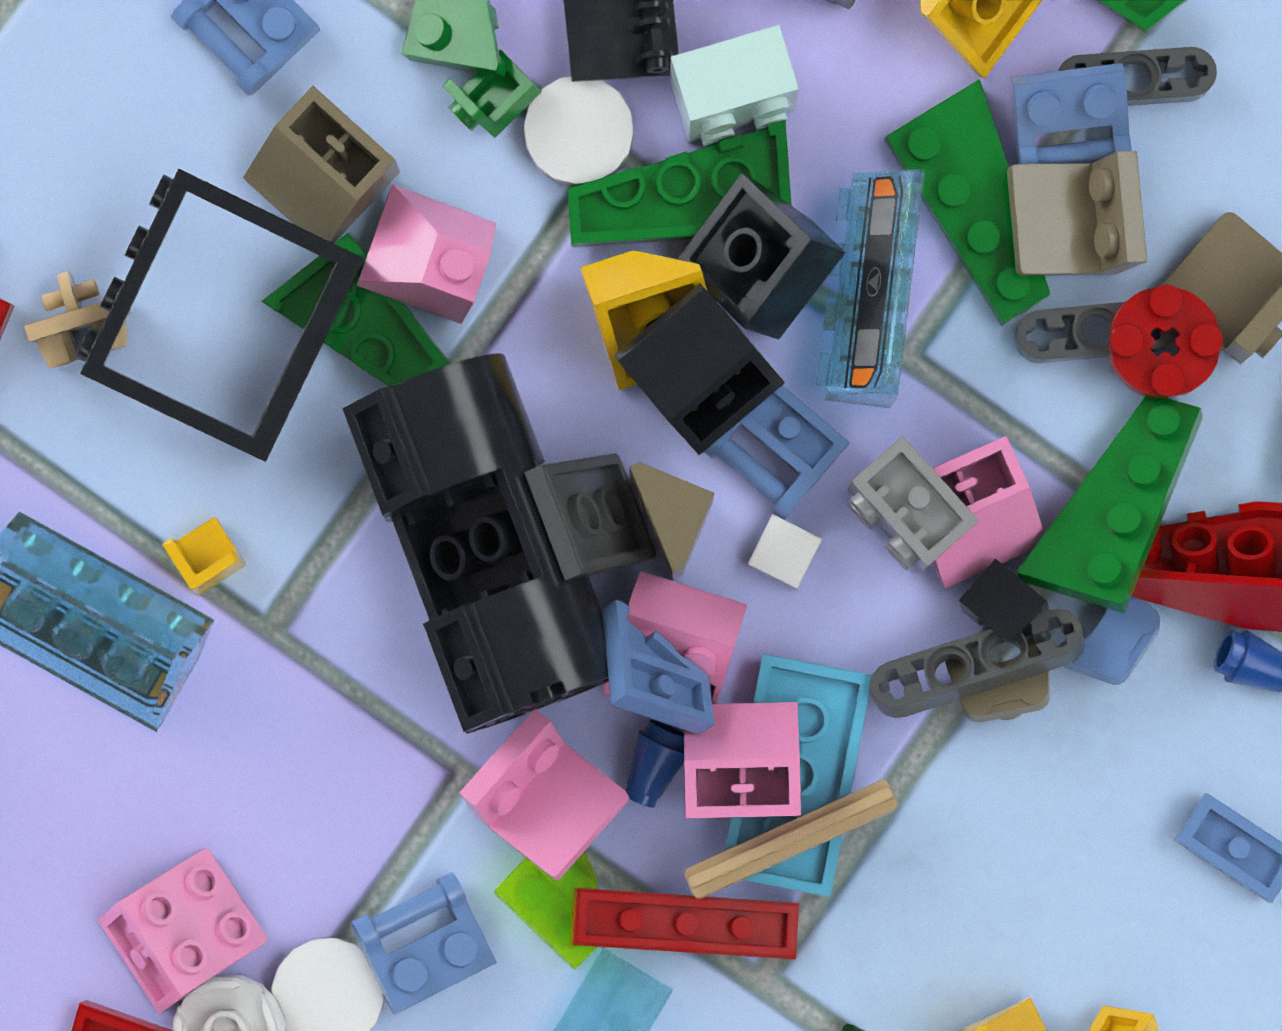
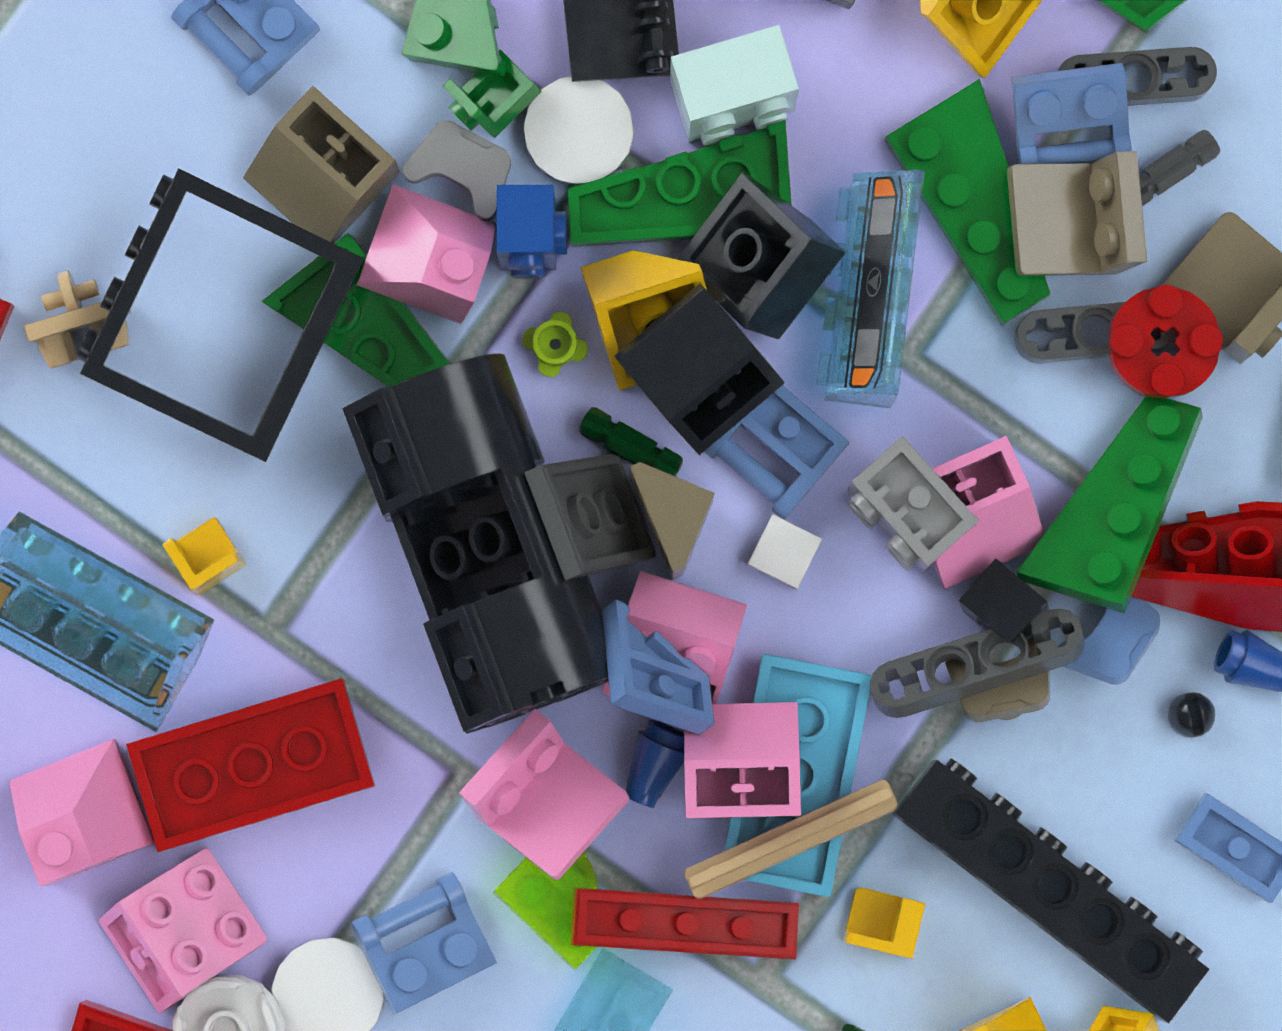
none -> bright pink slope [9,739,155,886]
none -> red plate [126,678,376,852]
none -> light grey piece [403,121,511,221]
none -> blue brick [497,185,567,279]
none -> lime plate [522,312,588,377]
none -> dark green axle [579,407,683,477]
none -> yellow panel [843,887,926,959]
none -> black brick [892,758,1209,1024]
none -> dark grey axle [1139,130,1221,206]
none -> black hinge [1168,692,1215,738]

